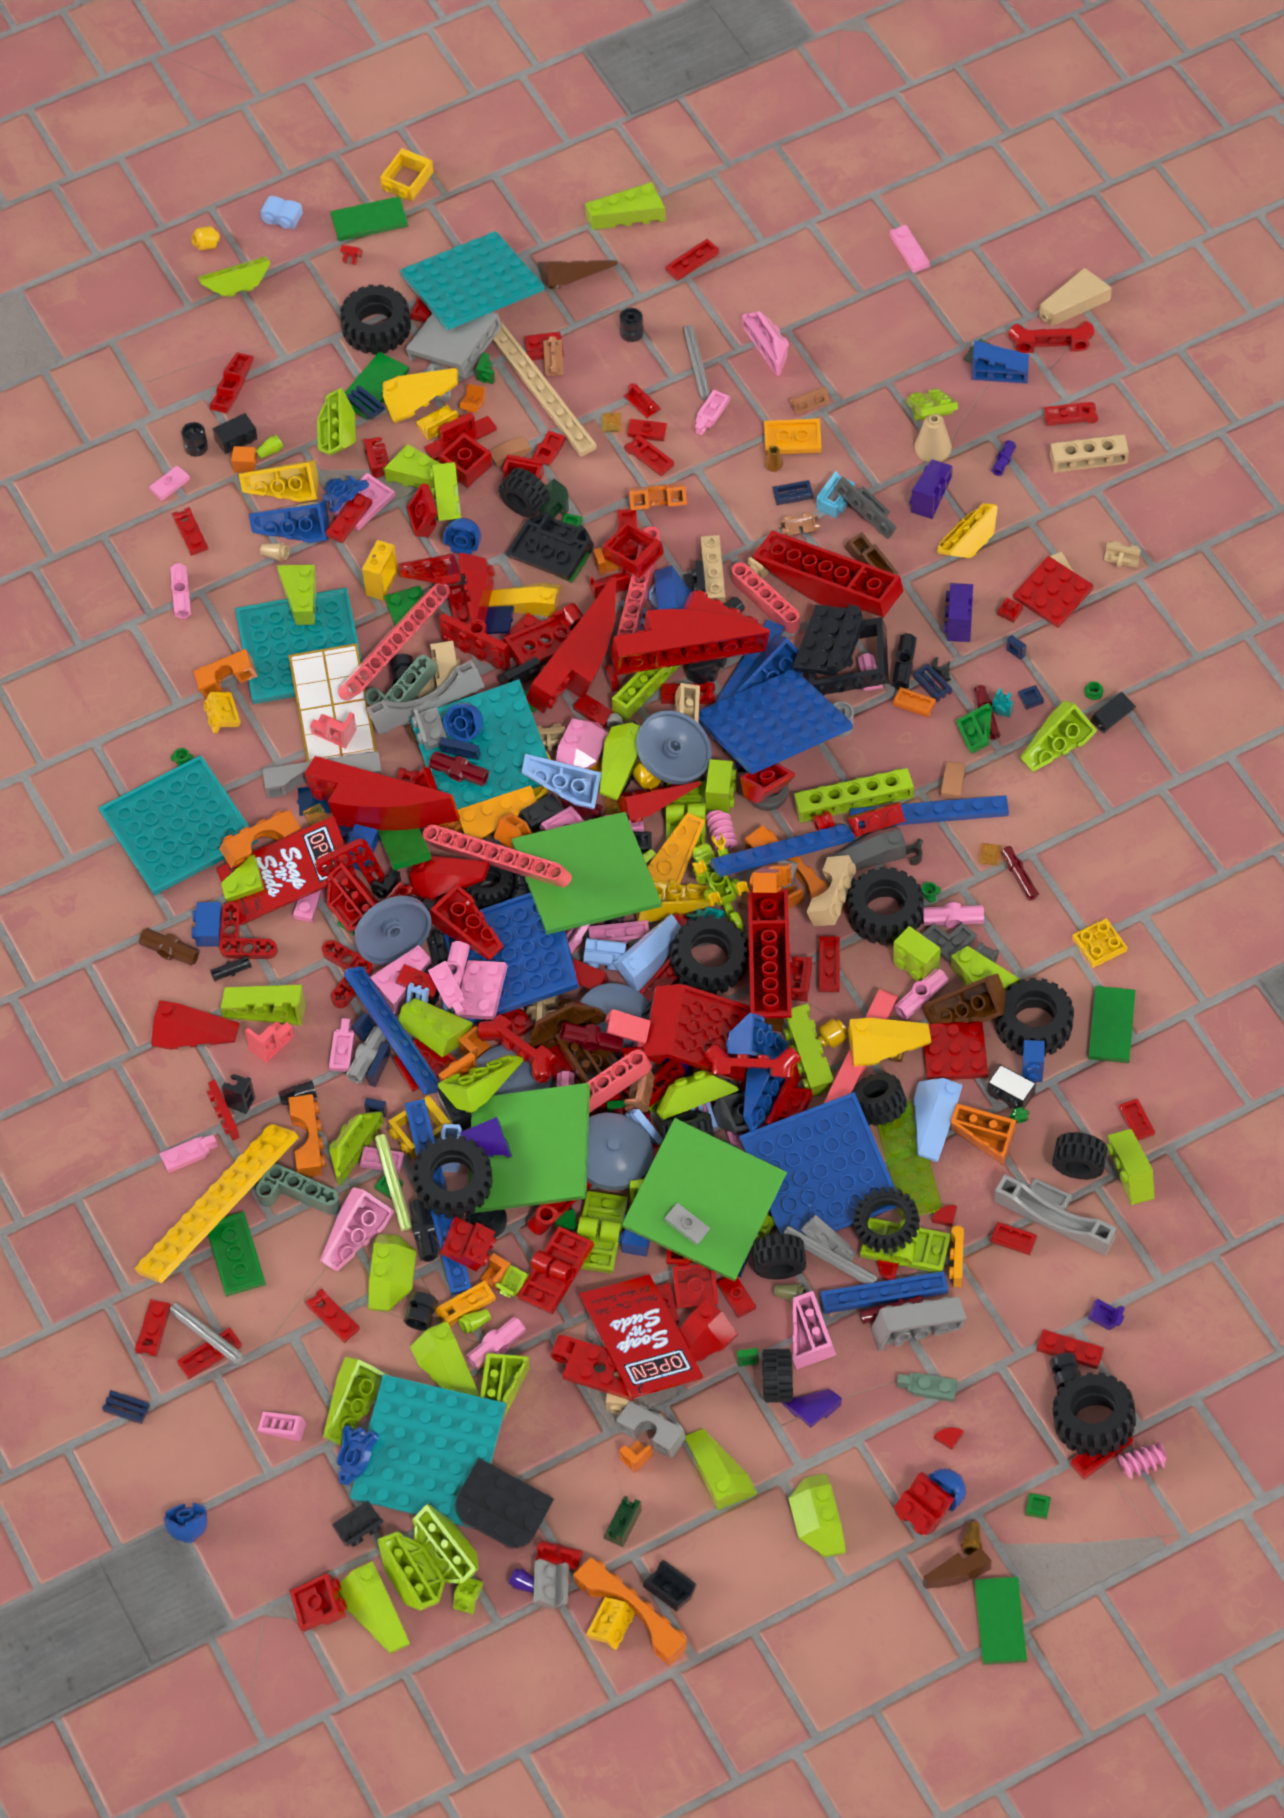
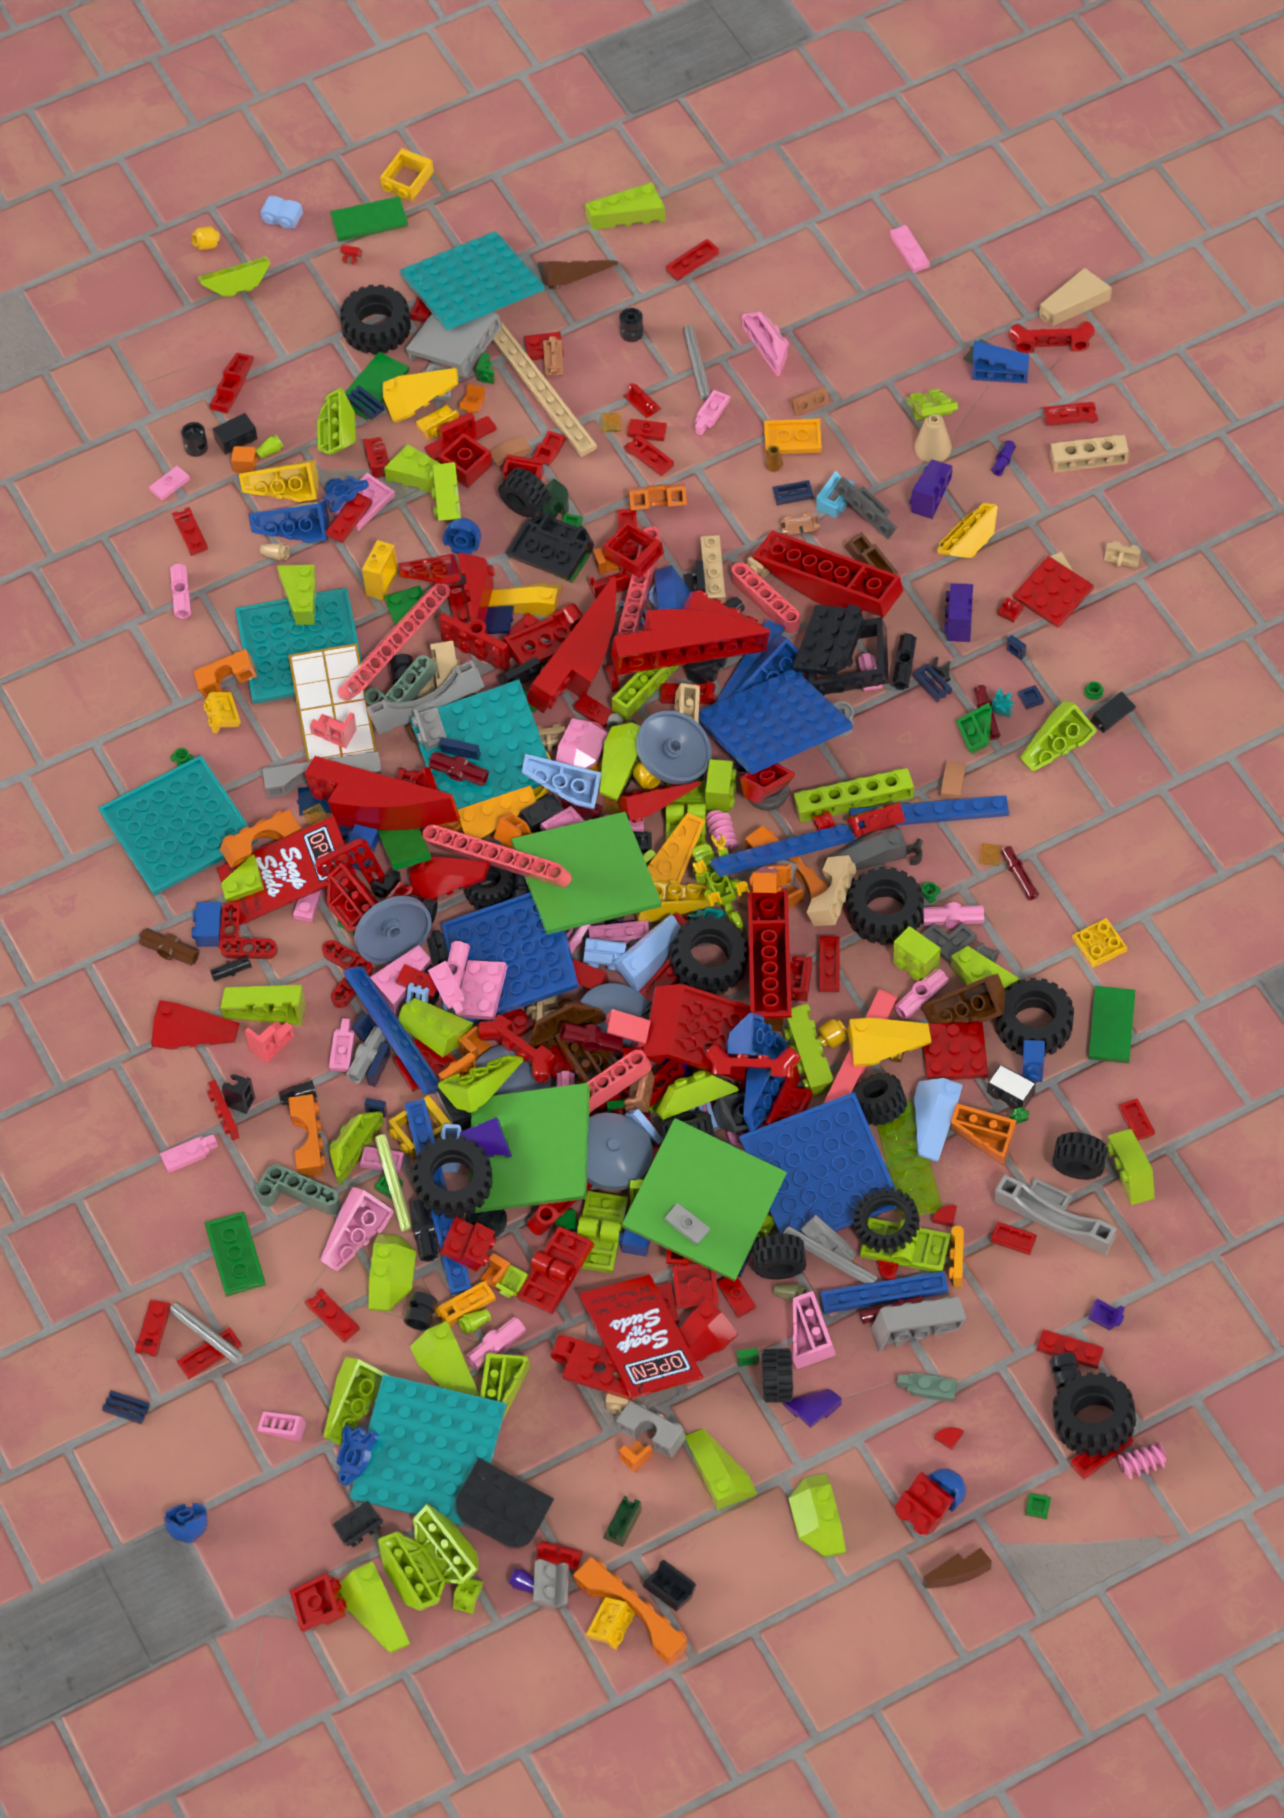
yellow plate [134,1124,299,1284] -> none
red plate [407,483,437,538] -> none
red wedge [430,884,503,960] -> none
blue cylinder [443,703,483,742] -> none
orange plate [893,687,936,718] -> none
pearl gold cone [961,1522,982,1555] -> none
green tile [974,1577,1027,1665] -> none

